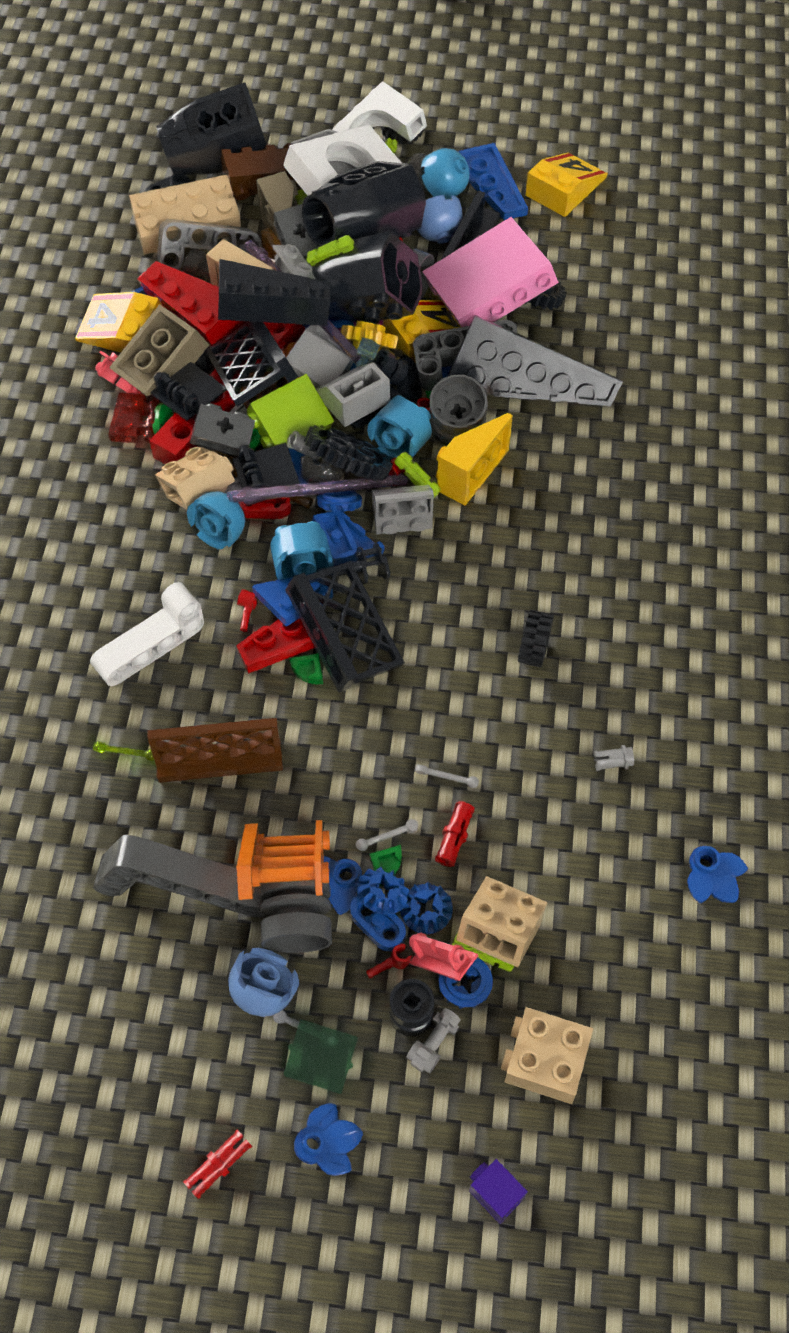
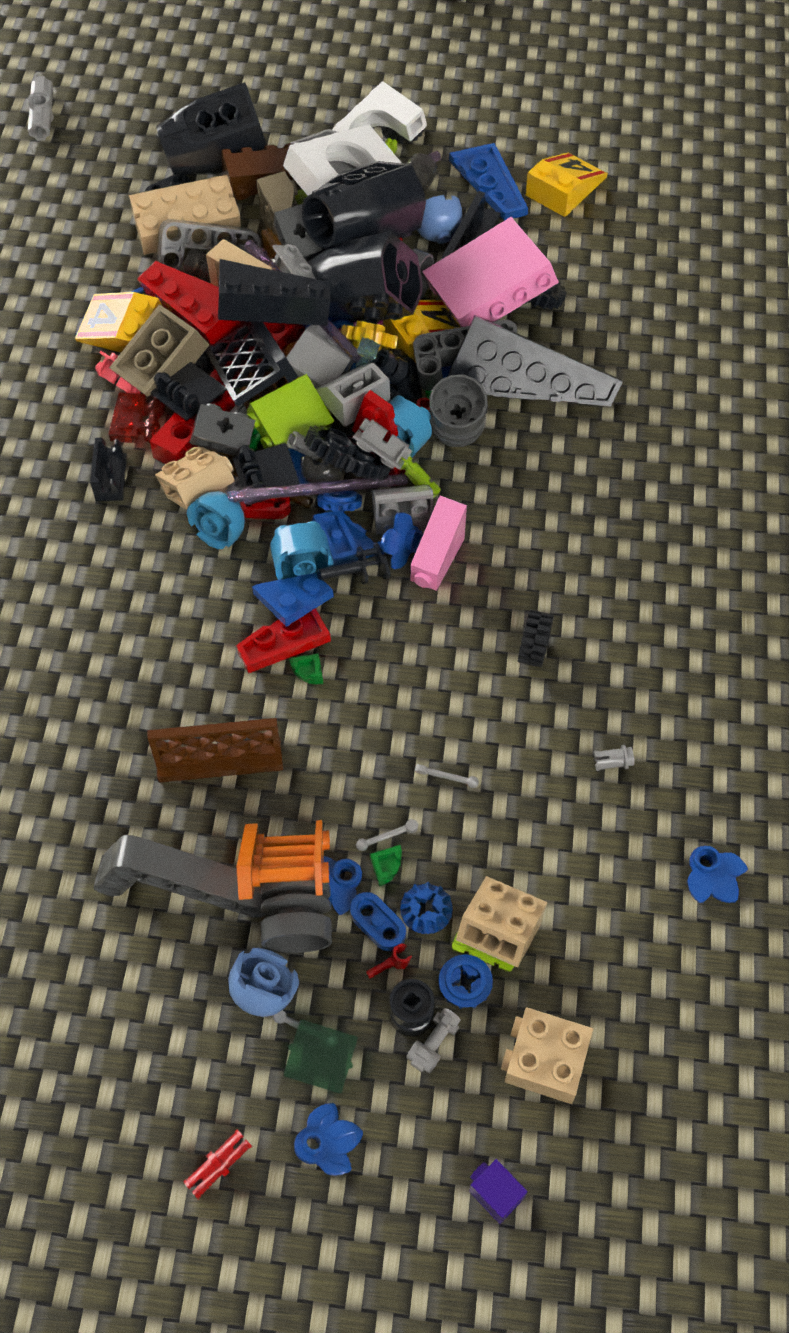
white beam [90,582,204,686] -> none
clear neon green hinge [93,741,154,761] -> none
green tile [152,403,173,434] -> none
red hand [237,589,257,632] -> none
black fence [285,561,405,693] -> none
lime axle [306,235,355,266] -> none
blue gear [356,867,409,915] -> none
coral hinge [409,933,478,981] -> none
dark azure cylinder [421,148,470,200] -> none
red pin [435,801,475,867] -> none
yellow slope [436,413,513,506] -> none
none -> light grey piece [28,76,54,141]
none -> black hinge [90,438,127,501]
none -> red wing [352,390,398,442]
none -> light grey hinge [353,418,412,470]
none -> blue plate [381,512,423,569]
none -> bright pink slope [410,496,467,591]

